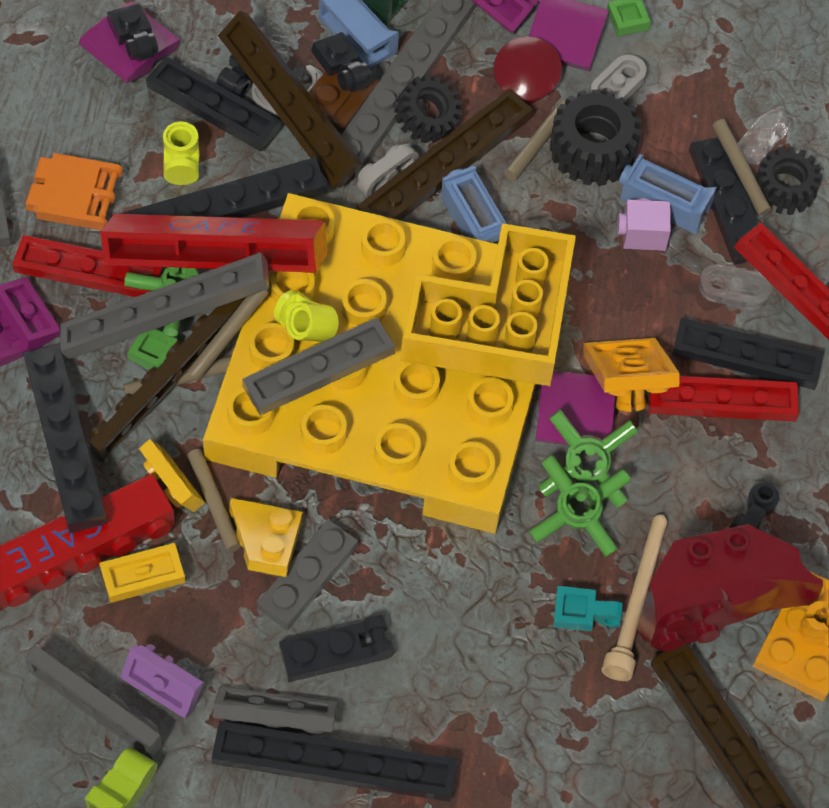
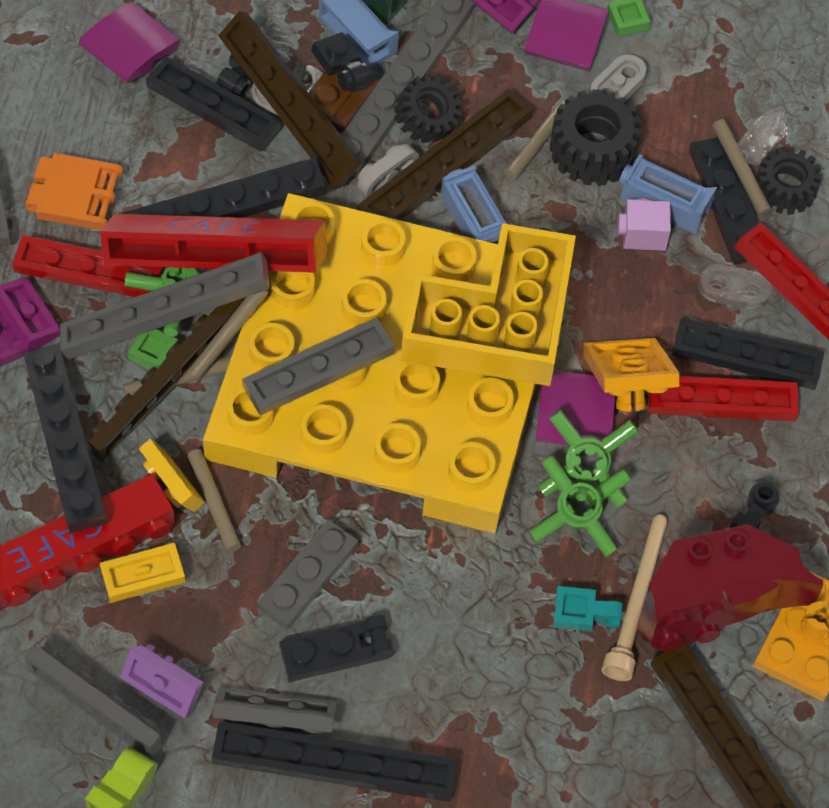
black plate [107,3,158,62] -> none
neon yellow piece [163,121,200,185] -> none
yellow wing [229,498,303,577] -> none
neon yellow piece [274,290,339,342] -> none
dark red dish [494,36,562,104] -> none

